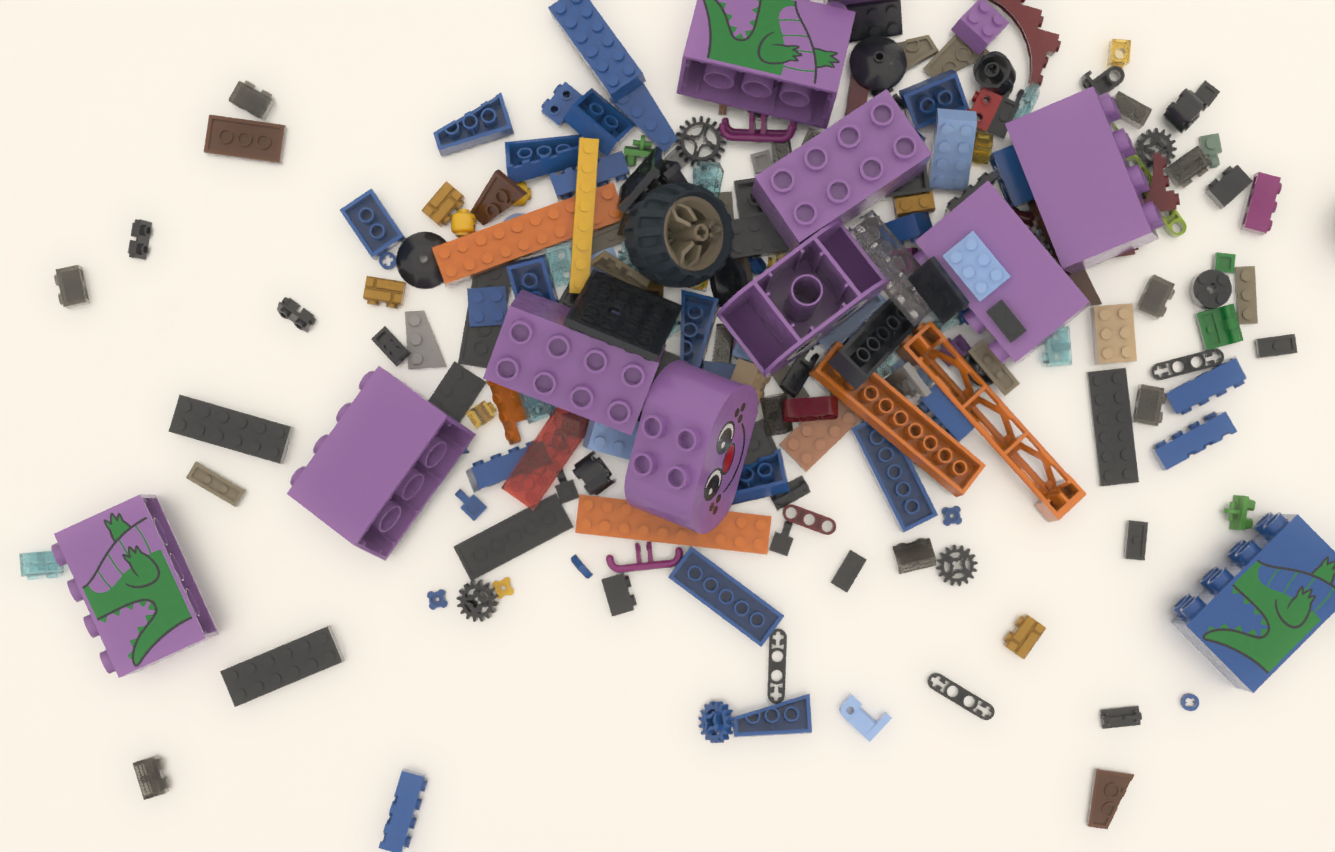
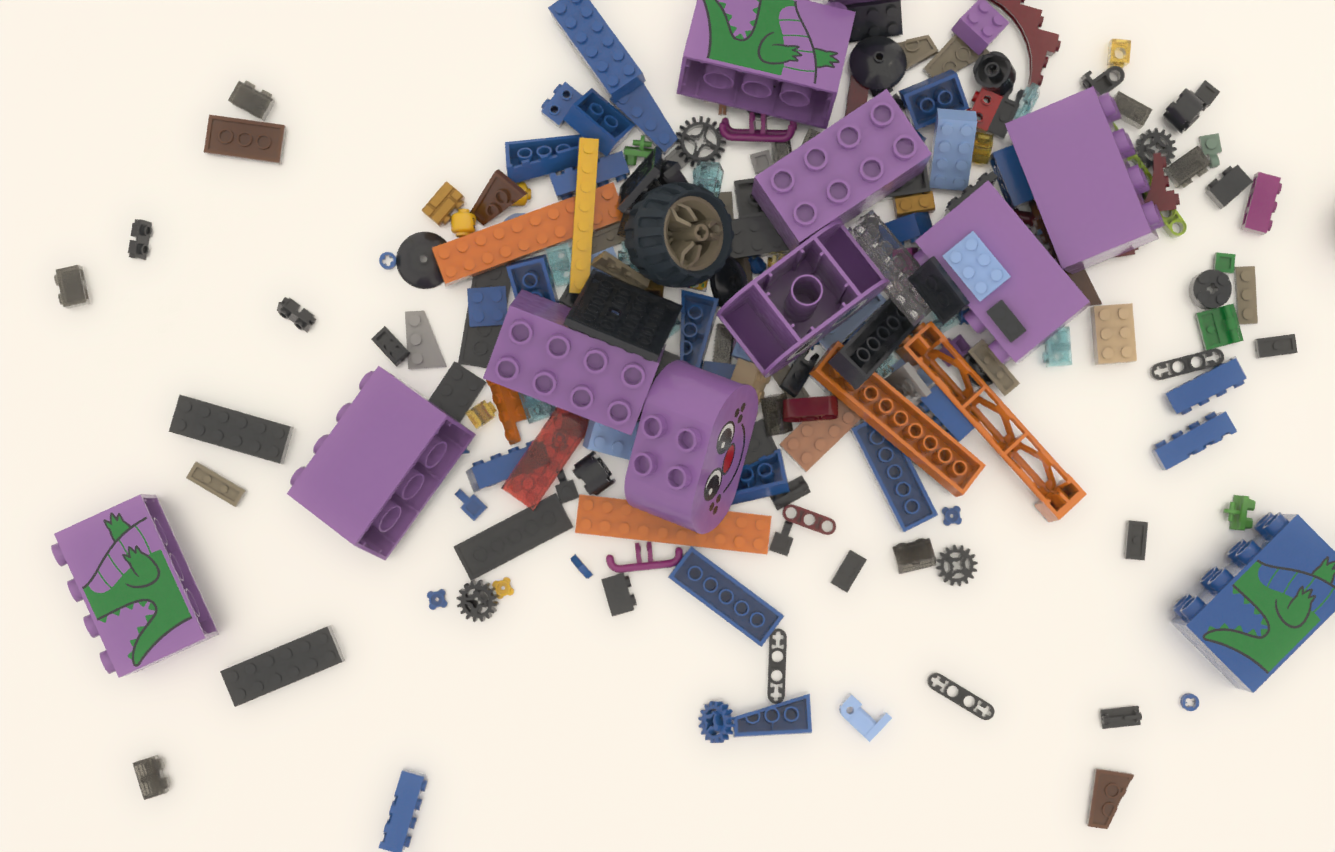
clear light blue brick [19,551,64,580] -> none
blue brick [340,188,406,260] -> none
pearl gold brick [363,276,406,309] -> none
blue wedge [433,92,514,156] -> none
pearl gold brick [1003,614,1046,659] -> none
black plate [1087,368,1139,486] -> none
clear smoke brick [1132,384,1166,427] -> none
clear smoke brick [1134,274,1175,320] -> none

